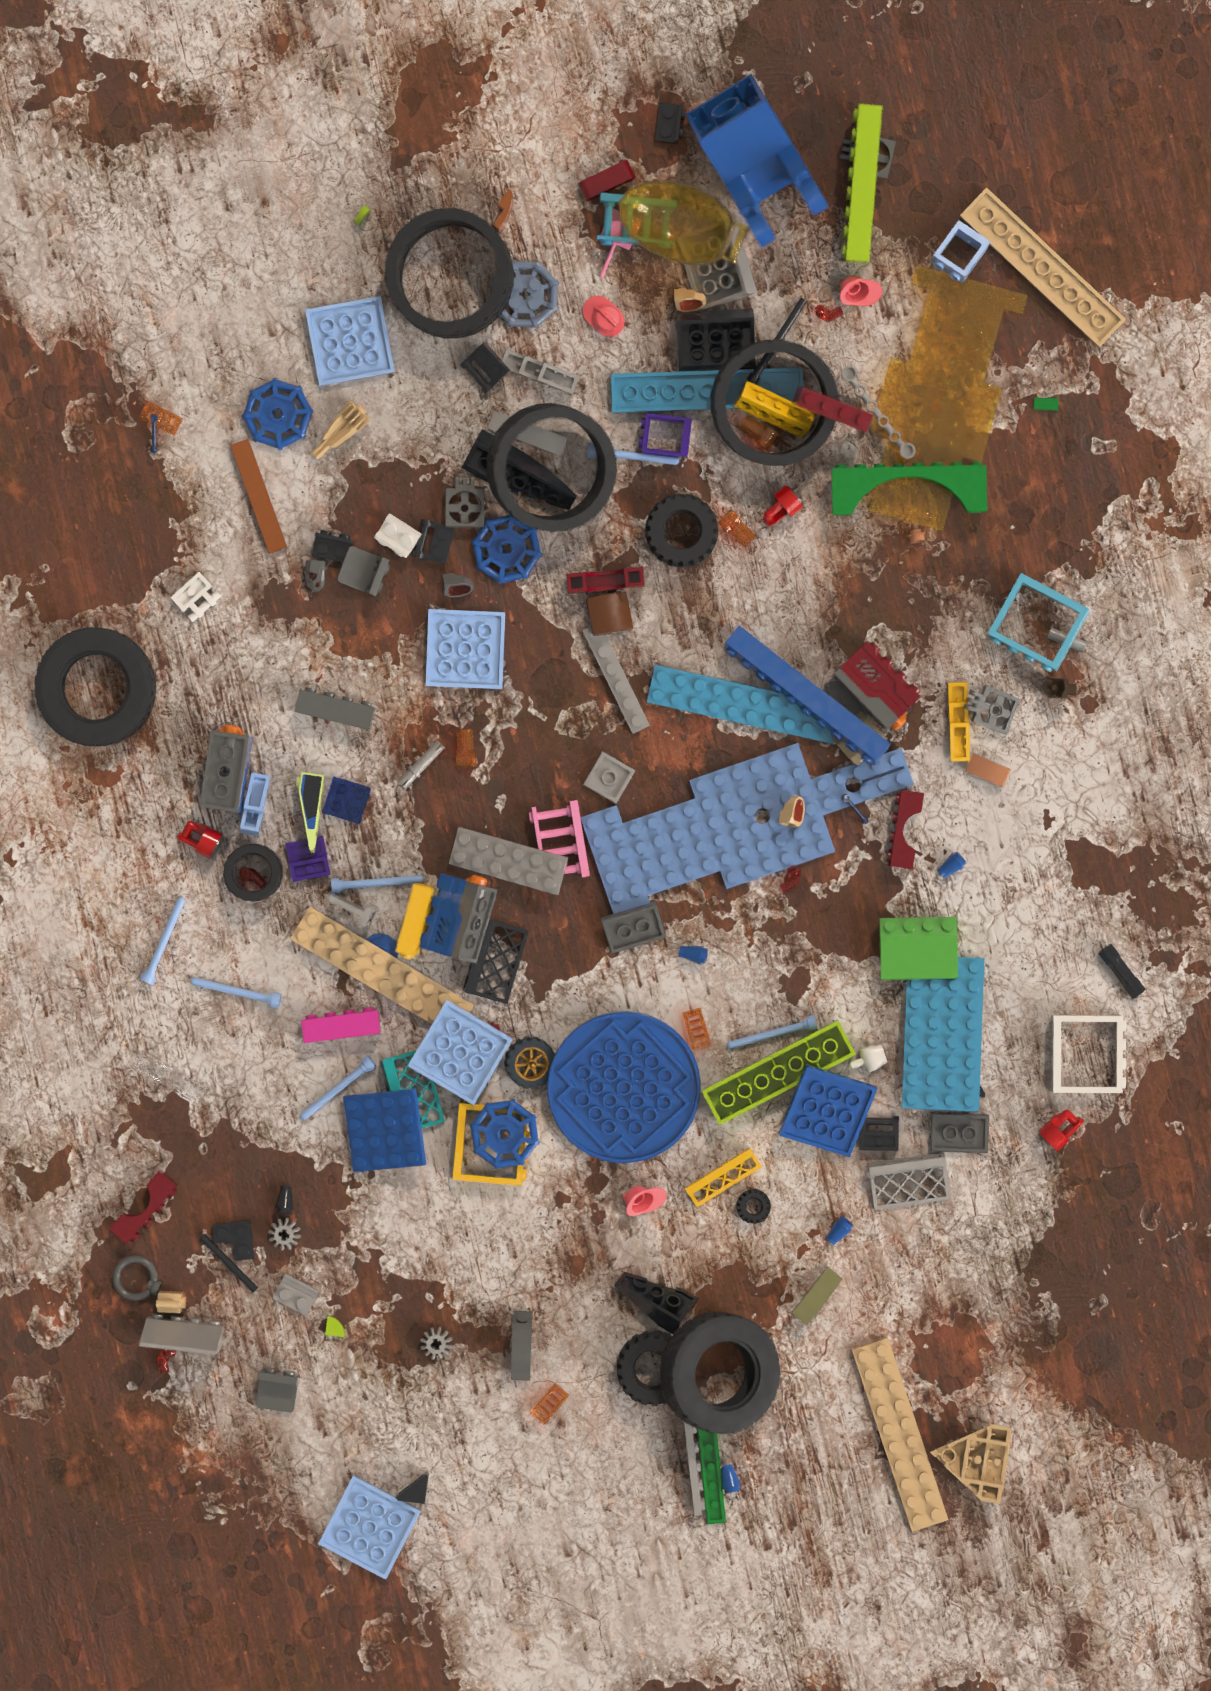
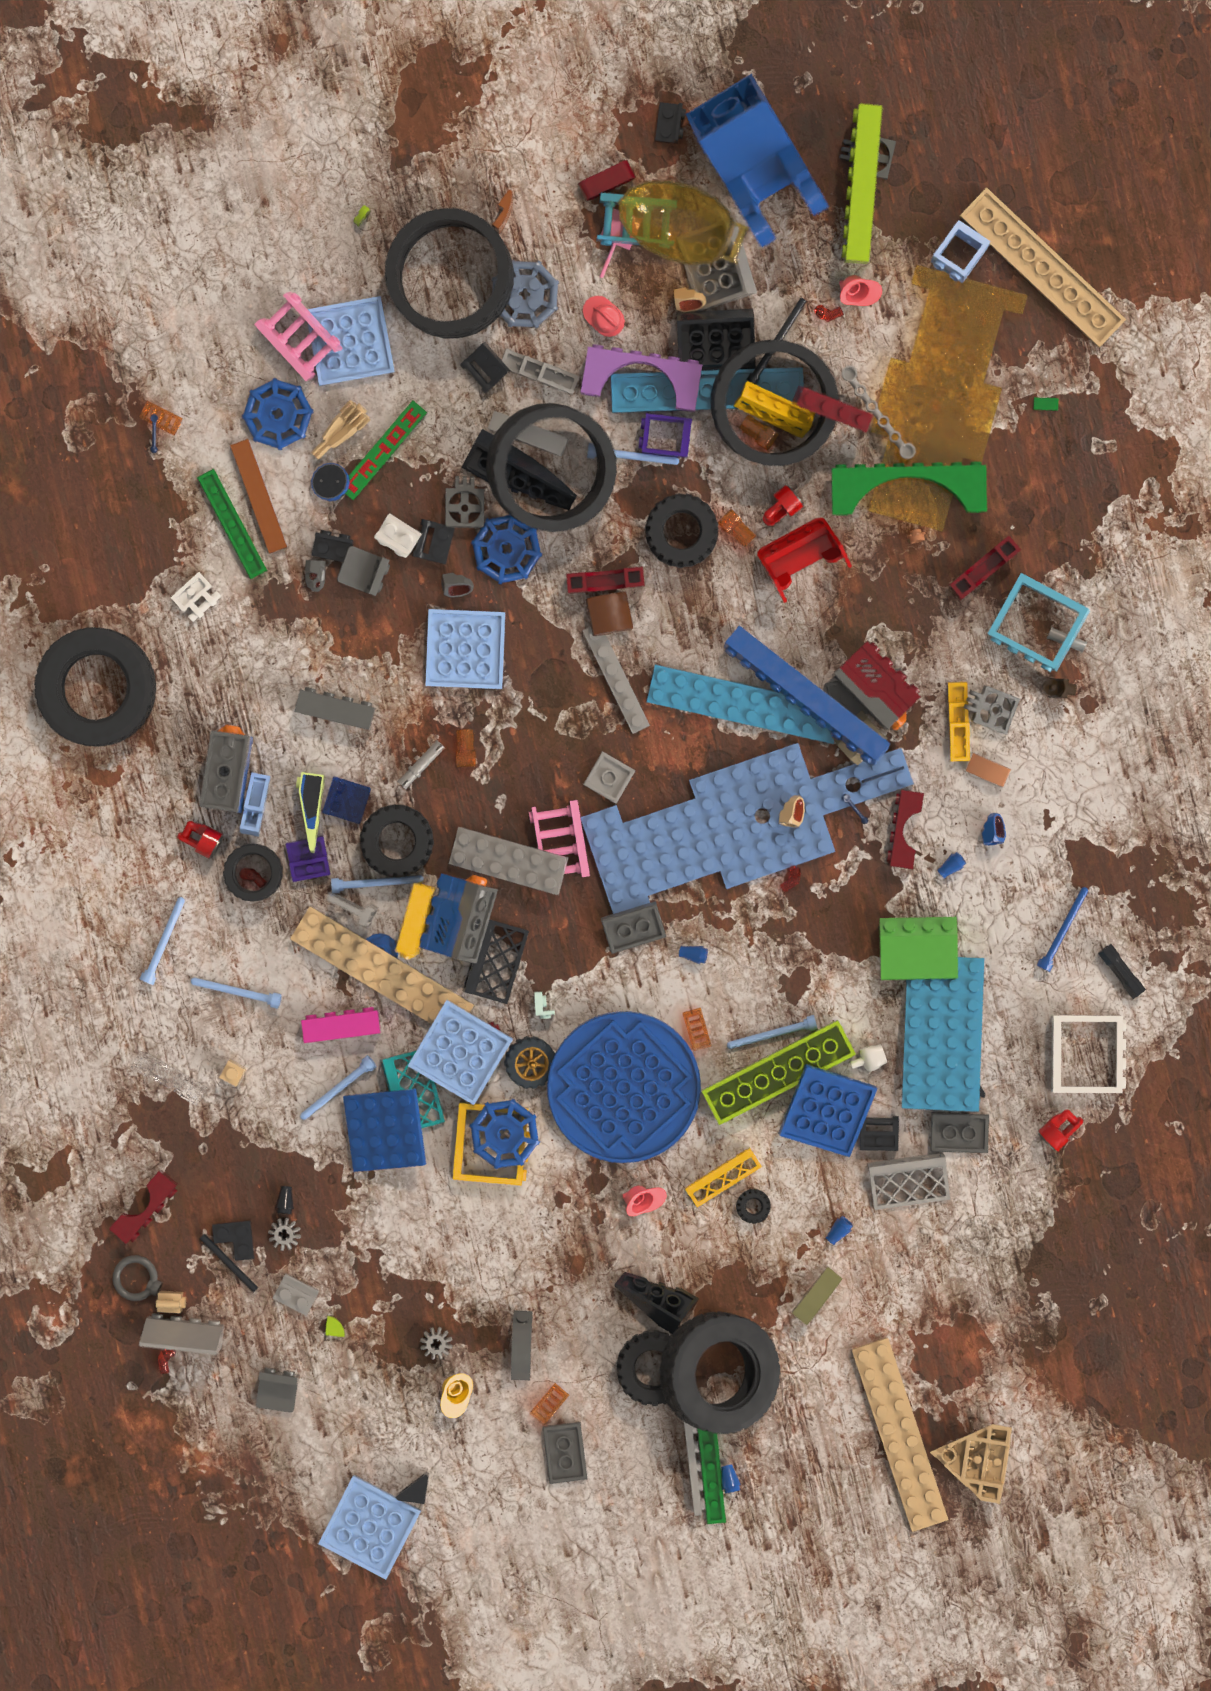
none -> green tile [197,469,268,579]
none -> tan brick [219,1059,247,1086]
none -> bright pink fence [254,292,343,381]
none -> black tile [311,463,350,501]
none -> green tile [345,400,428,501]
none -> black tyre [360,805,434,878]
none -> yellow piece [440,1373,473,1418]
none -> light aqua bracket [534,991,555,1019]
none -> dark grey tile [543,1421,588,1484]
none -> medium lavender arch [581,344,702,413]
none -> red windscreen [757,517,852,603]
none -> dark red arch [948,536,1021,600]
none -> blue rock [982,813,1006,846]
none -> blue piece [1037,887,1088,972]

